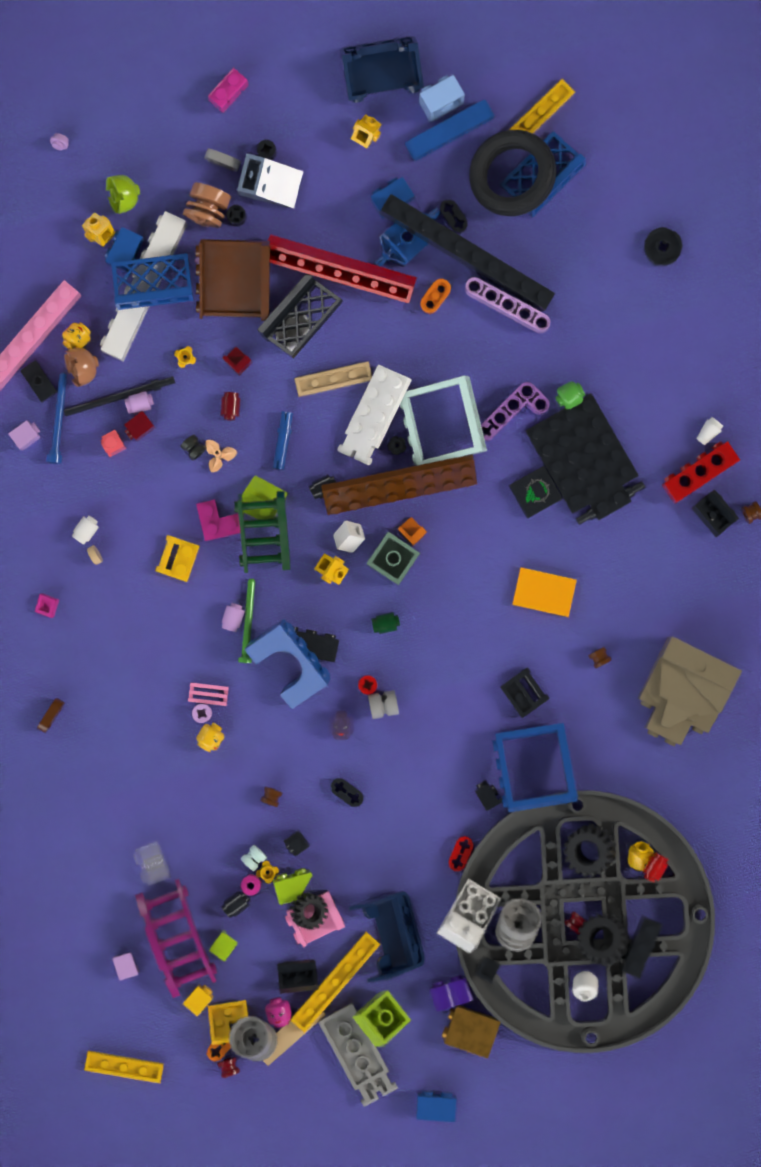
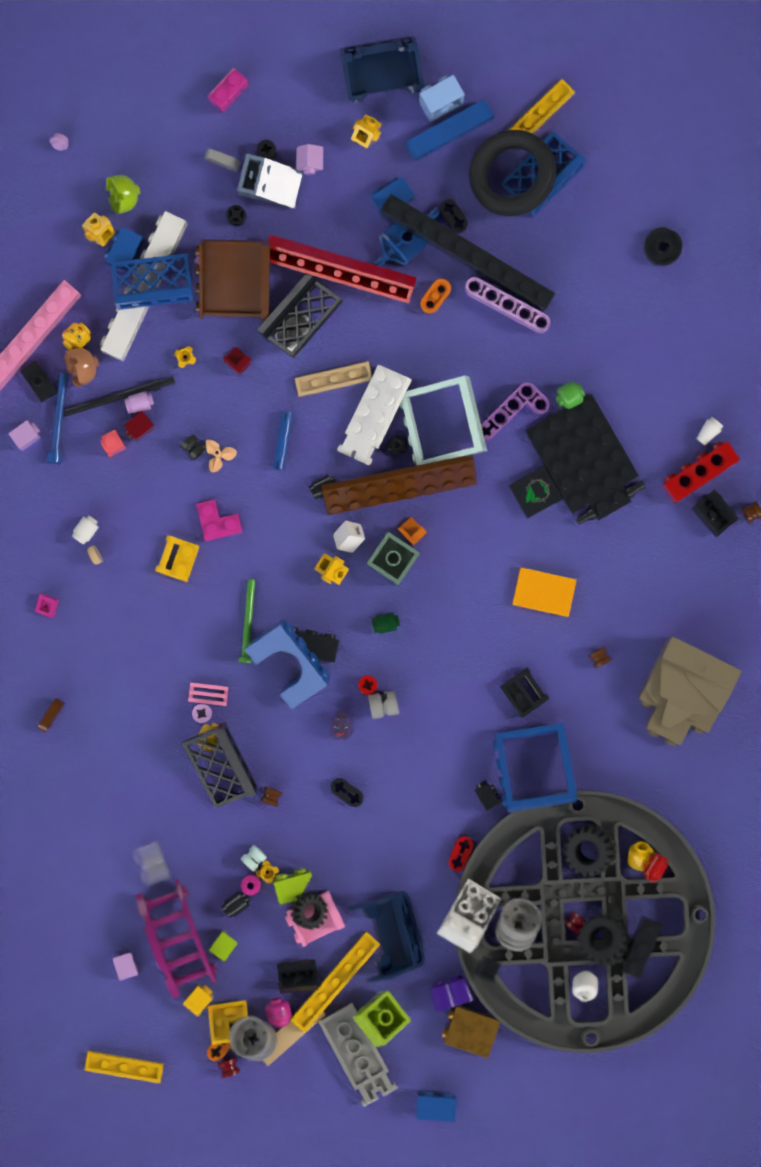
nougat wheel [183,182,231,228] -> none
dark red brick [220,392,241,421] -> none
lavender brick [221,603,245,632] -> none
dark green fence [234,491,290,573] -> none
lime slope [242,475,288,527] -> none
black brick [284,829,310,856] -> none
none -> black fence [182,722,258,808]
none -> lavender brick [296,144,323,175]

